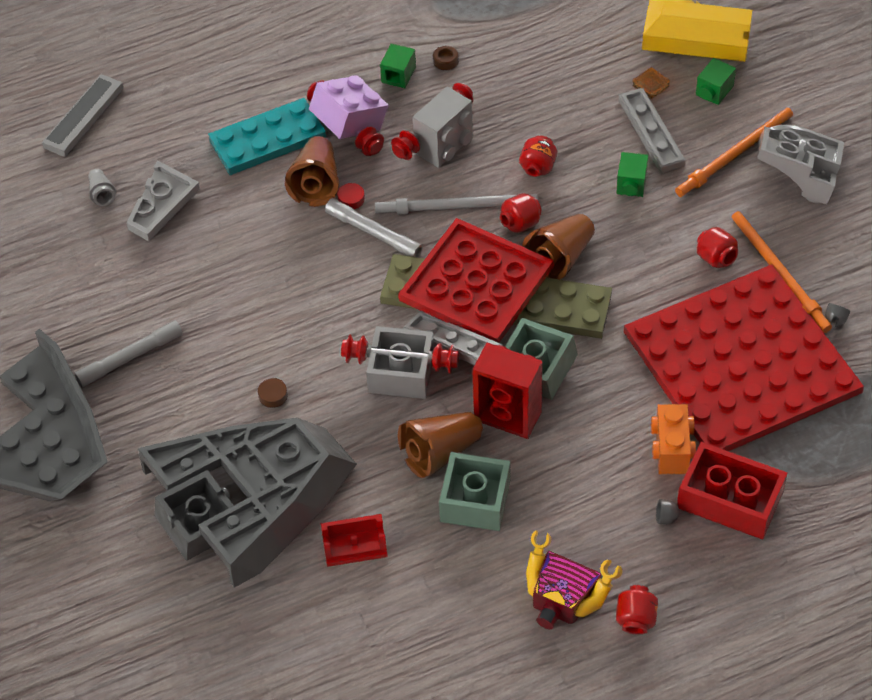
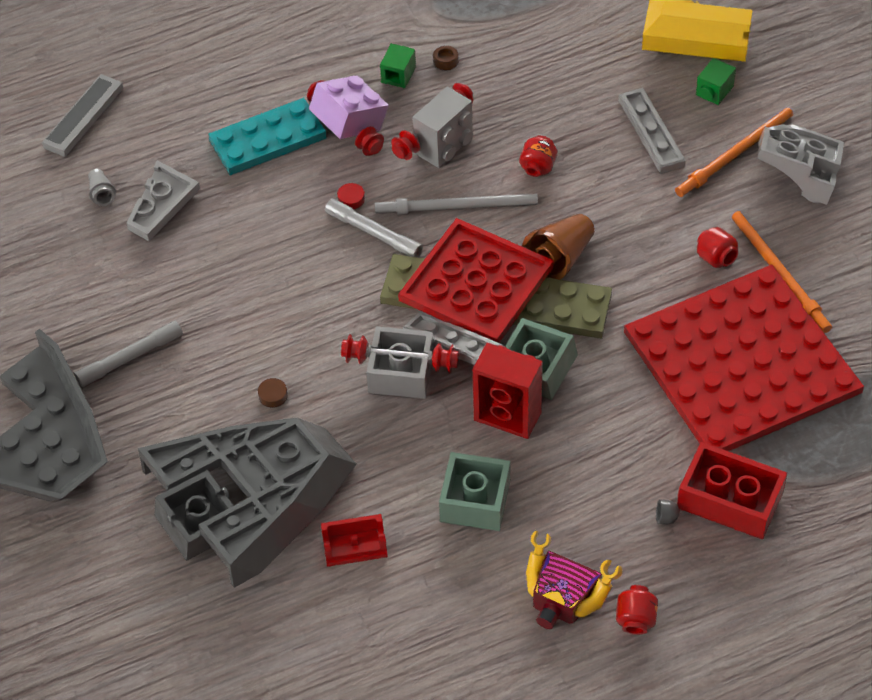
dark orange cone [285,136,339,207] -> none
dark orange cone [398,412,483,478] -> none
red head [500,193,542,233] -> none
green brick [616,152,648,197] -> none
clear orange tile [633,67,670,100] -> none
orange brick [651,404,696,474] -> none
dark grey hinge [825,303,850,327] -> none

